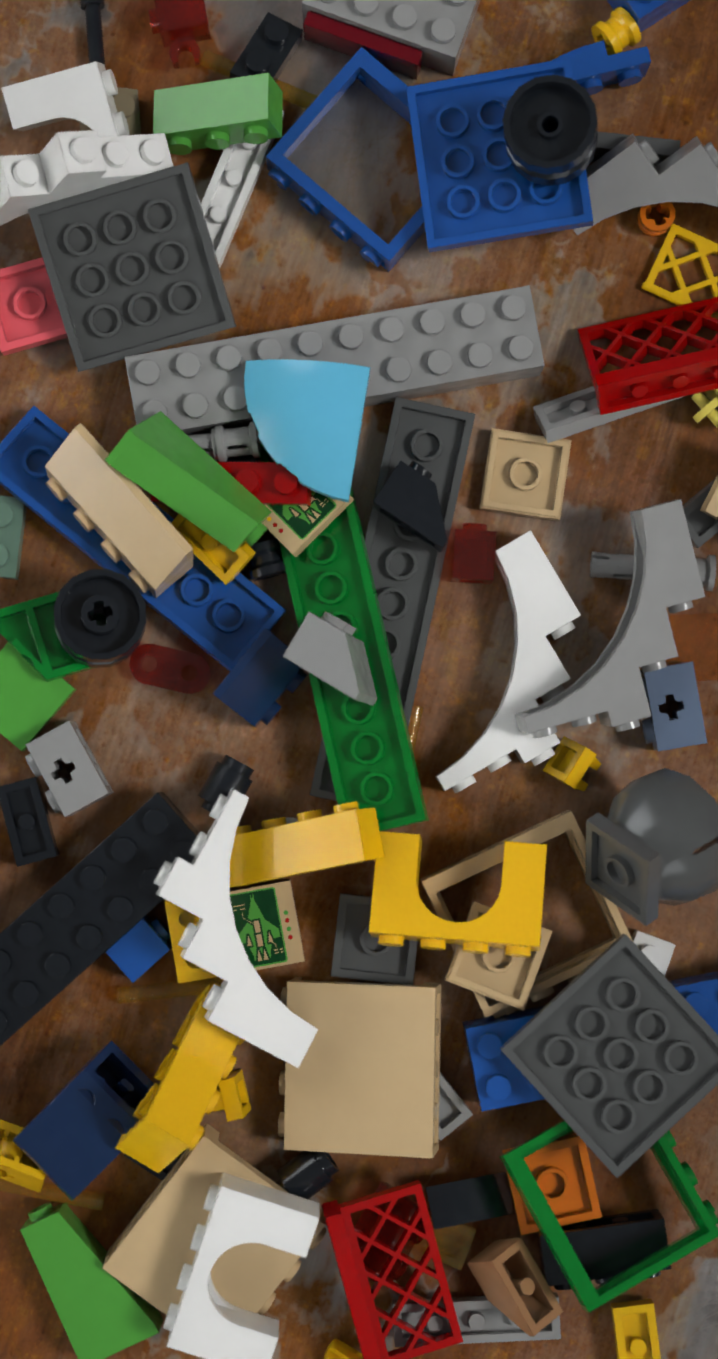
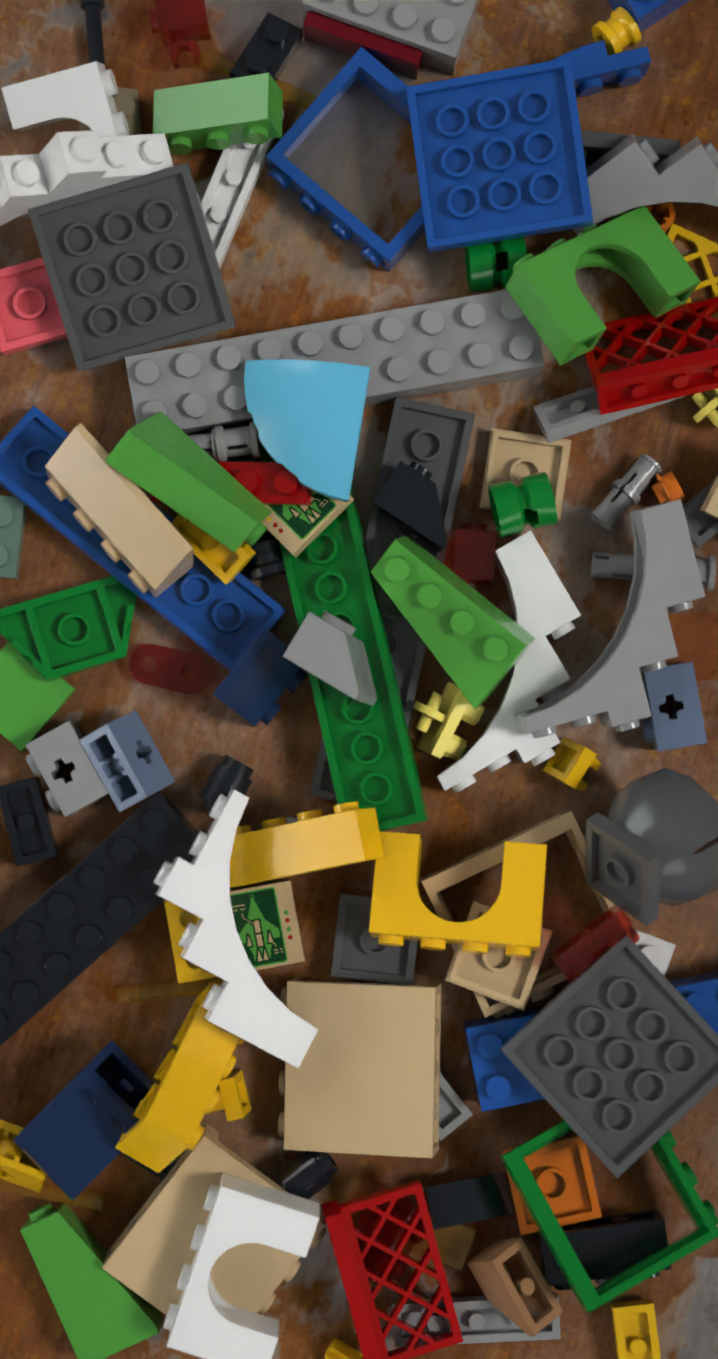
black wheel [54,569,146,668] -> none
blue brick [106,915,172,983] -> none
black wheel [503,74,598,186] -> none
none -> sand blue brick [80,710,175,813]
none -> bright green wedge [371,535,535,710]
none -> light yellow hips [412,682,485,760]
none -> green wheel [465,237,527,293]
none -> green wheel [488,472,557,537]
none -> bright green arch [505,206,701,365]
none -> clear red bracket [549,904,640,983]
none -> light grey pin [590,453,662,531]
none -> orange plate [650,471,685,504]

